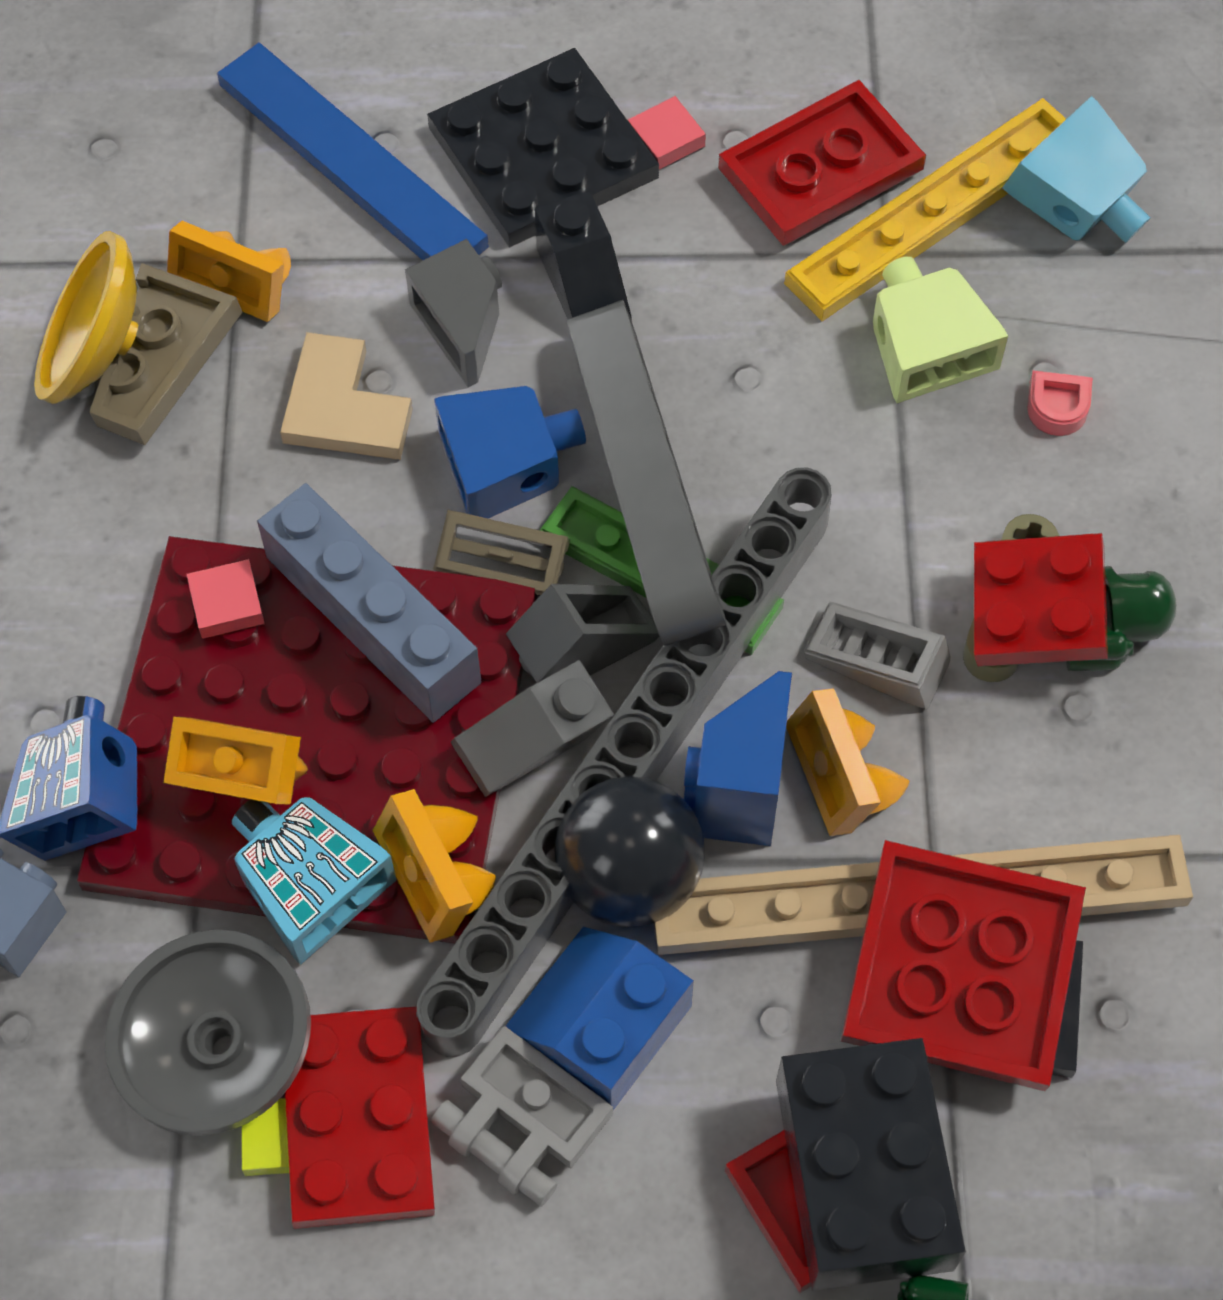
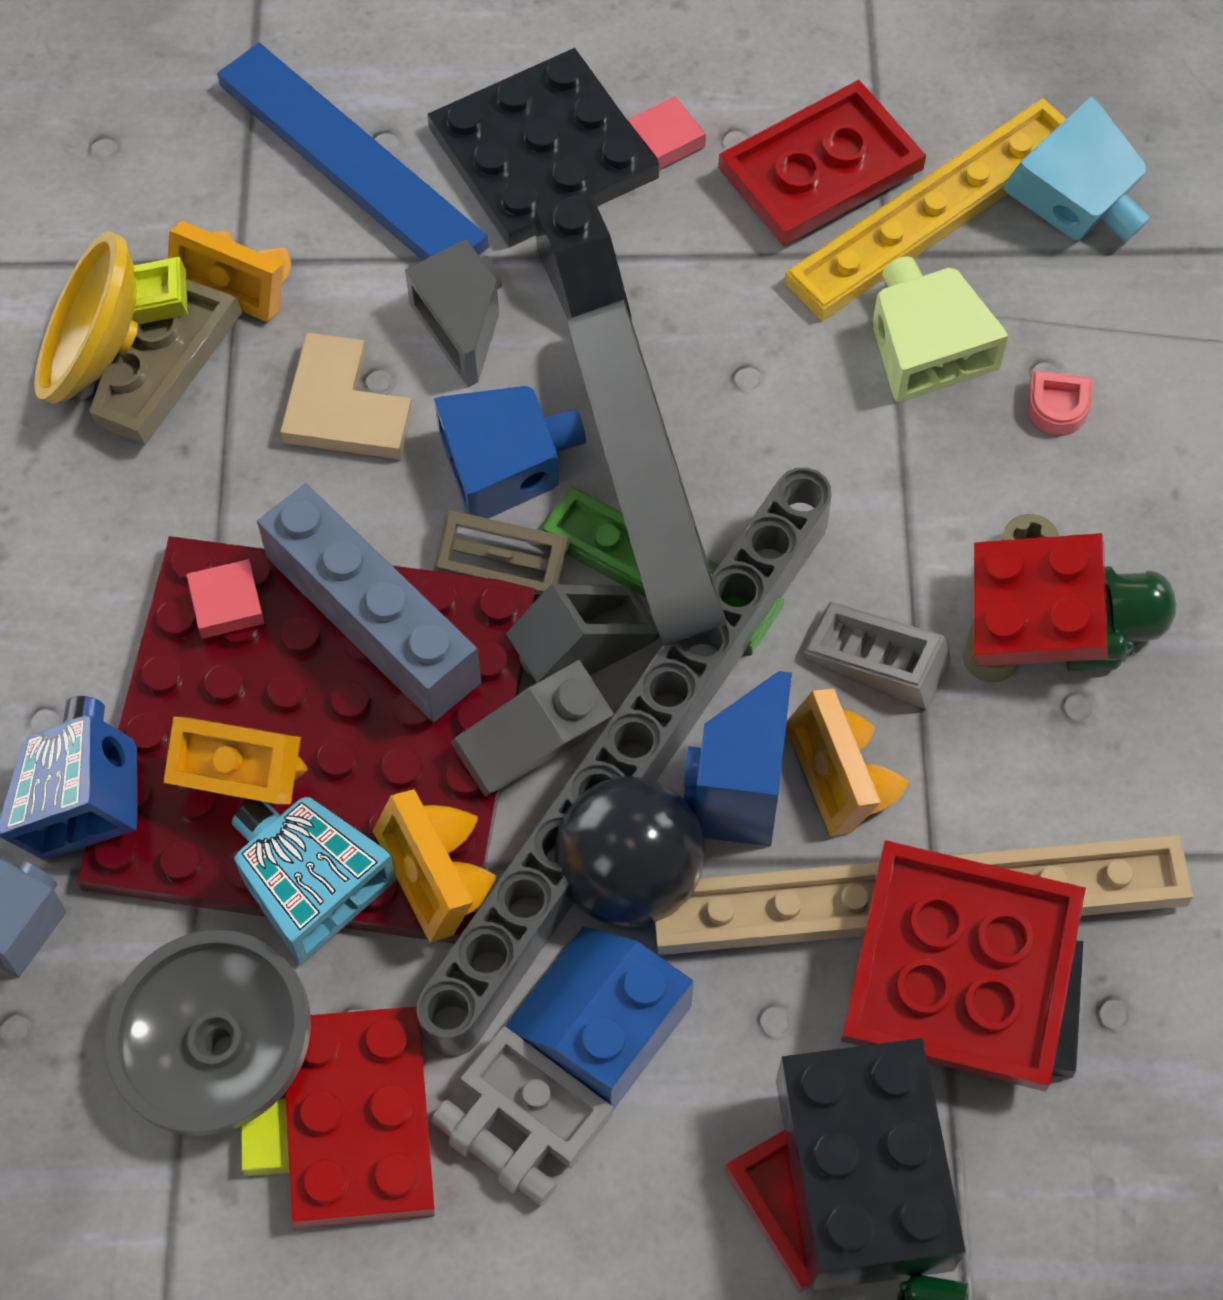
none -> neon yellow tile [132,257,188,324]

